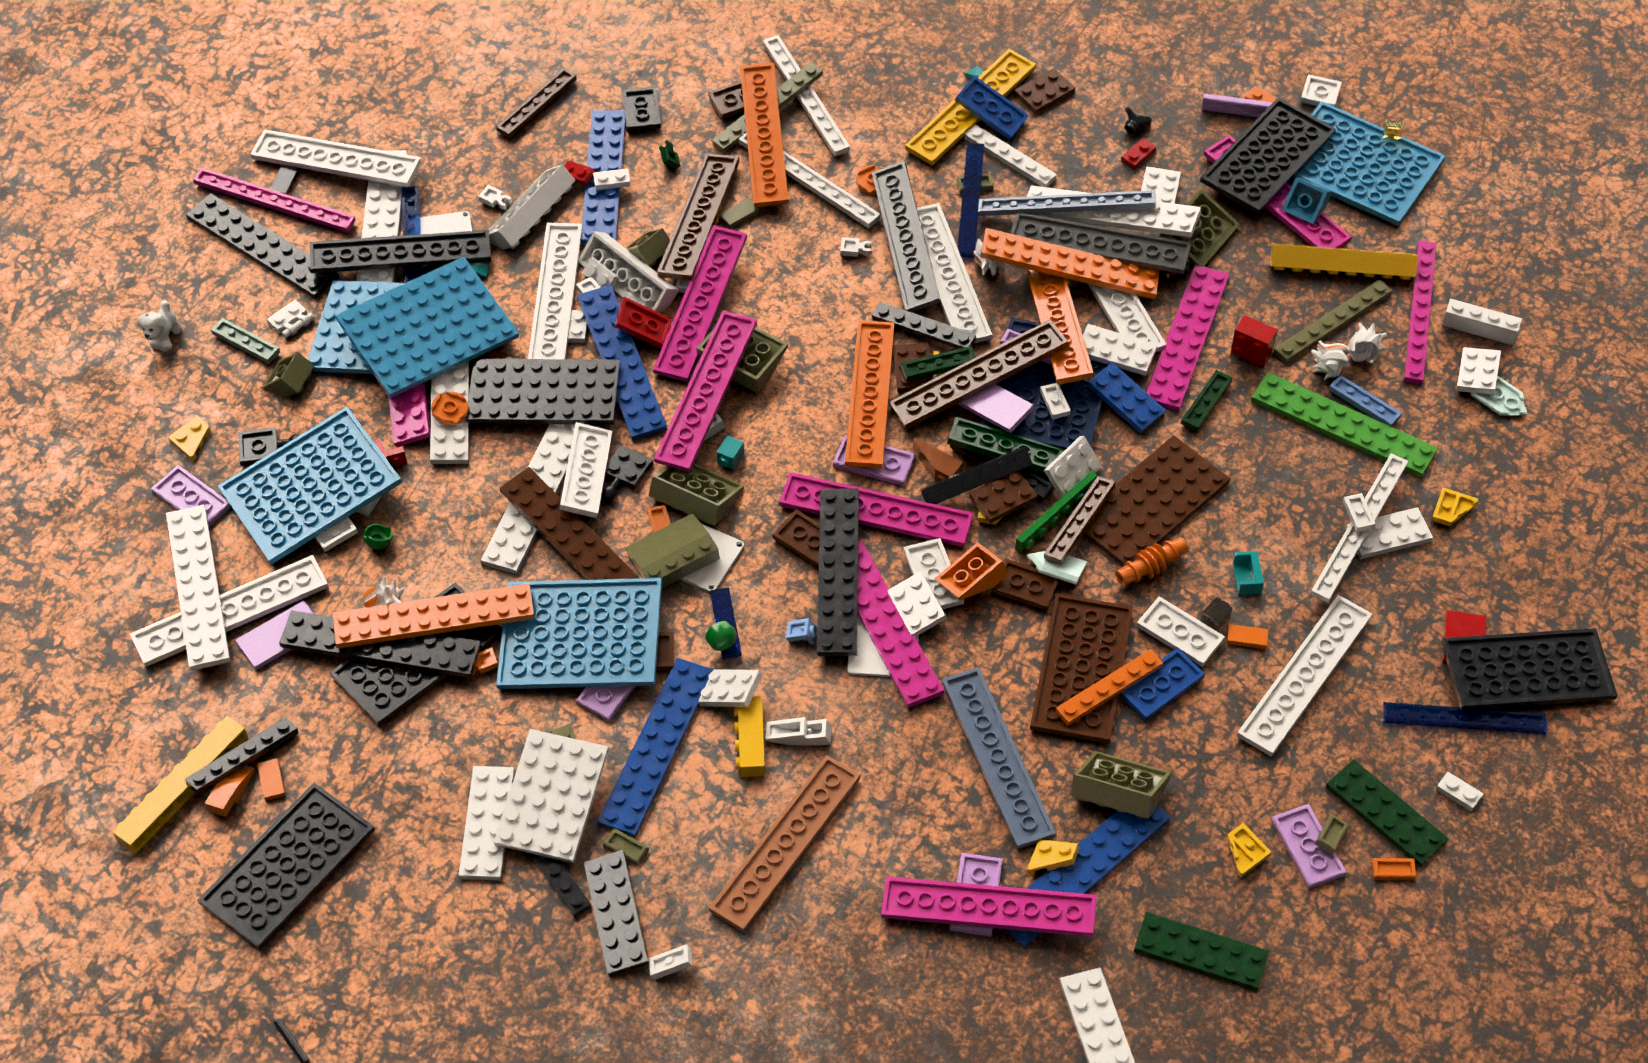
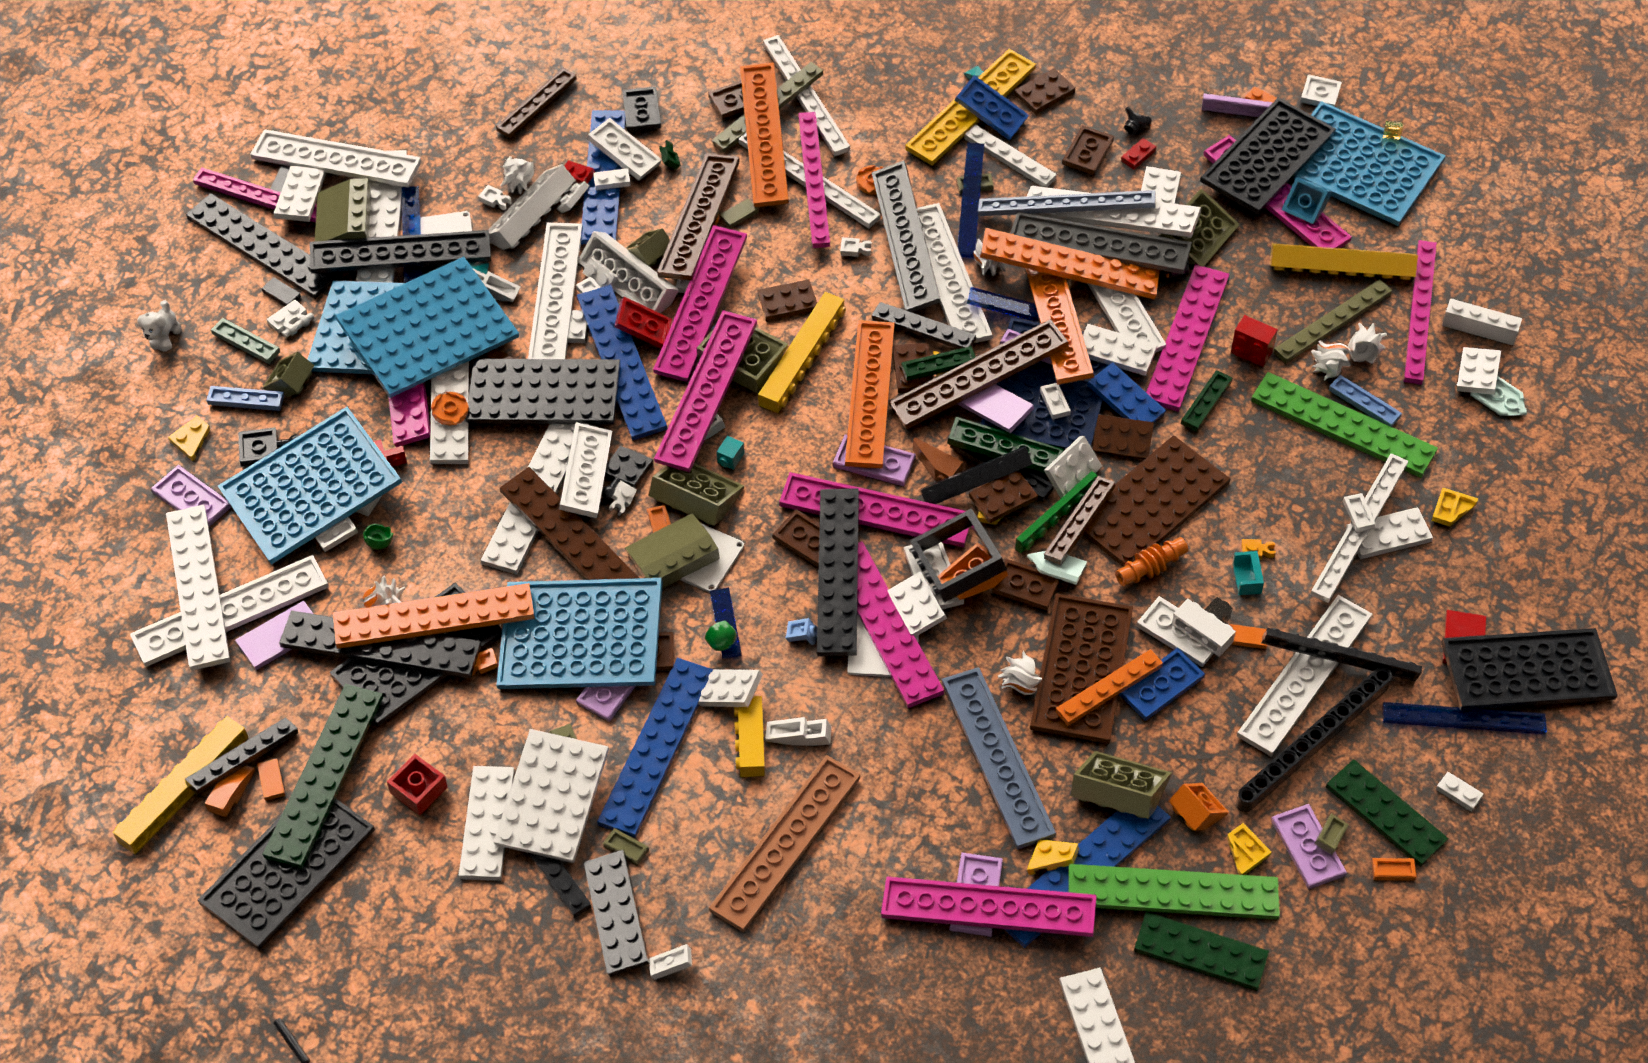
none -> medium blue plate [206,386,284,411]
none -> tile [261,277,301,306]
none -> plate [263,683,383,869]
none -> white plate [274,166,326,222]
none -> olive slope [315,178,371,241]
none -> red brick [387,754,448,816]
none -> white slope [473,269,520,302]
none -> white hair [500,156,534,194]
none -> white plate [557,181,589,213]
none -> white plate [587,118,662,181]
none -> white plate [609,481,637,516]
none -> reddish brown plate [757,279,817,321]
none -> yellow brick [758,292,846,413]
none -> dark pink plate [798,112,830,248]
none -> black window [910,508,1007,603]
none -> clear blue tile [967,287,1038,322]
none -> white hair [998,651,1042,695]
none -> reddish brown plate [1062,125,1114,175]
none -> bright green plate [1068,864,1280,919]
none -> reddish brown plate [1093,414,1154,460]
none -> orange slope [1169,783,1229,831]
none -> white brick [1172,599,1236,657]
none -> black beam [1236,667,1392,812]
none -> light orange plate [1241,539,1276,560]
none -> black plate [1261,628,1422,681]

